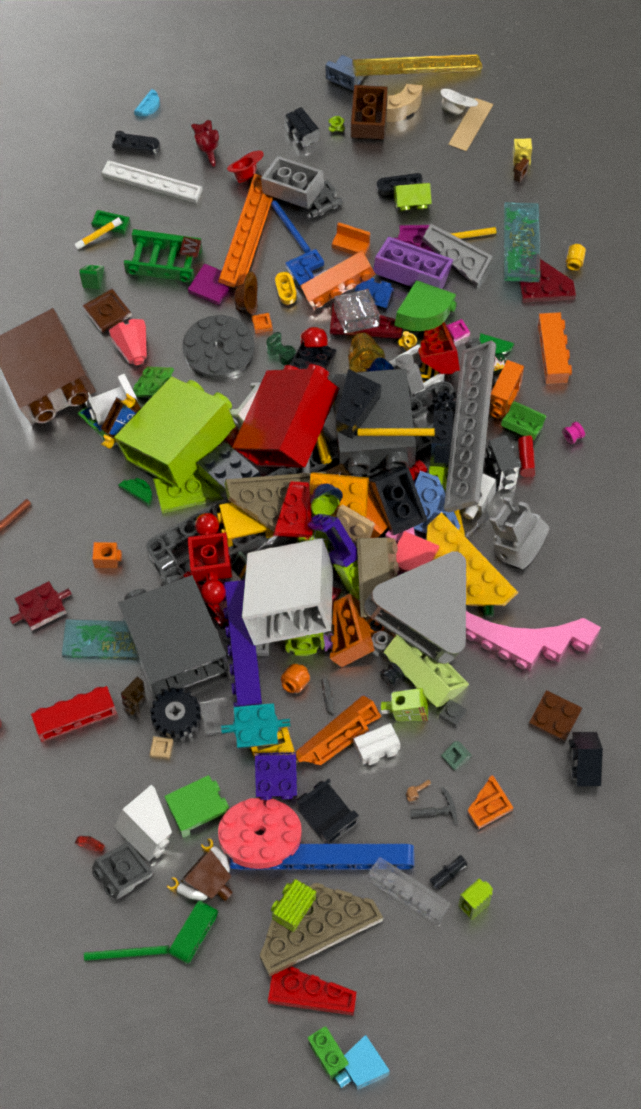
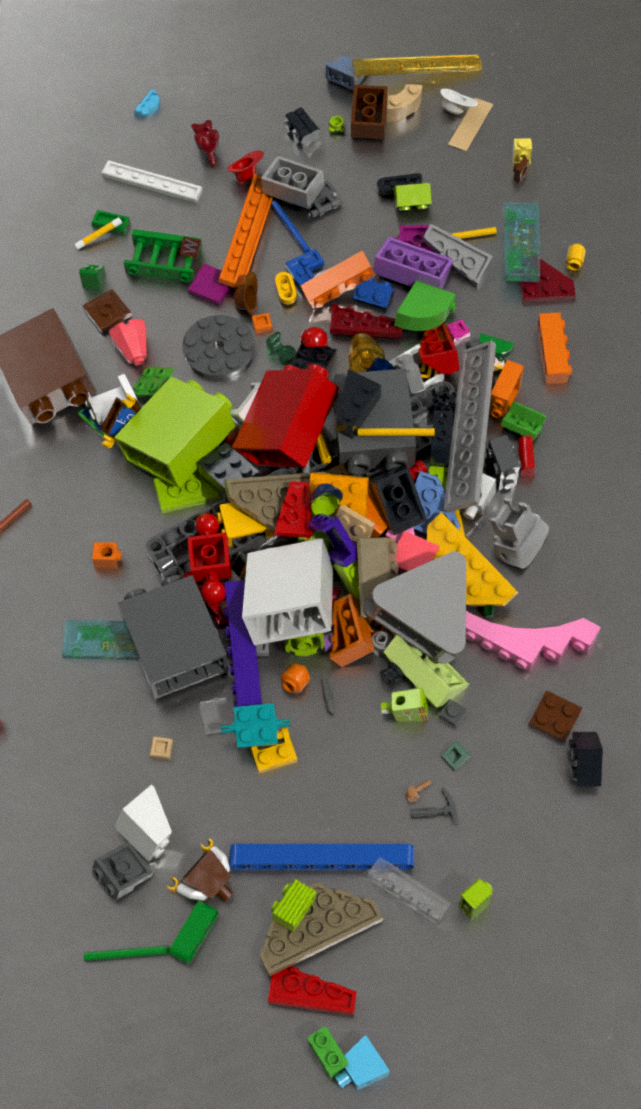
dark red plate [9,581,72,631] -> none
red brick [31,686,117,742] -> none
clear red tile [75,836,105,852] -> none
black plate [112,131,160,155] -> none
green tile [118,478,152,506] -> none
dark brown bracket [121,676,146,719] -> none
black wheel [150,688,202,742] -> none
bright green panel [164,775,229,838] -> none
coral plate [218,798,302,869] -> none
dark purple brick [255,752,297,800] -> none
orange wedge [296,696,382,765] -> none
black panel [296,779,359,844] -> none
orange panel [332,222,370,255] -> none
clear brick [334,289,380,334] -> none
white brick [353,723,400,765] -> none
yellow plate [398,331,417,351] -> none
black axle [429,855,468,889] -> none
orange wing [467,775,514,829] -> none
dark pink wheel [562,421,585,445] -> none

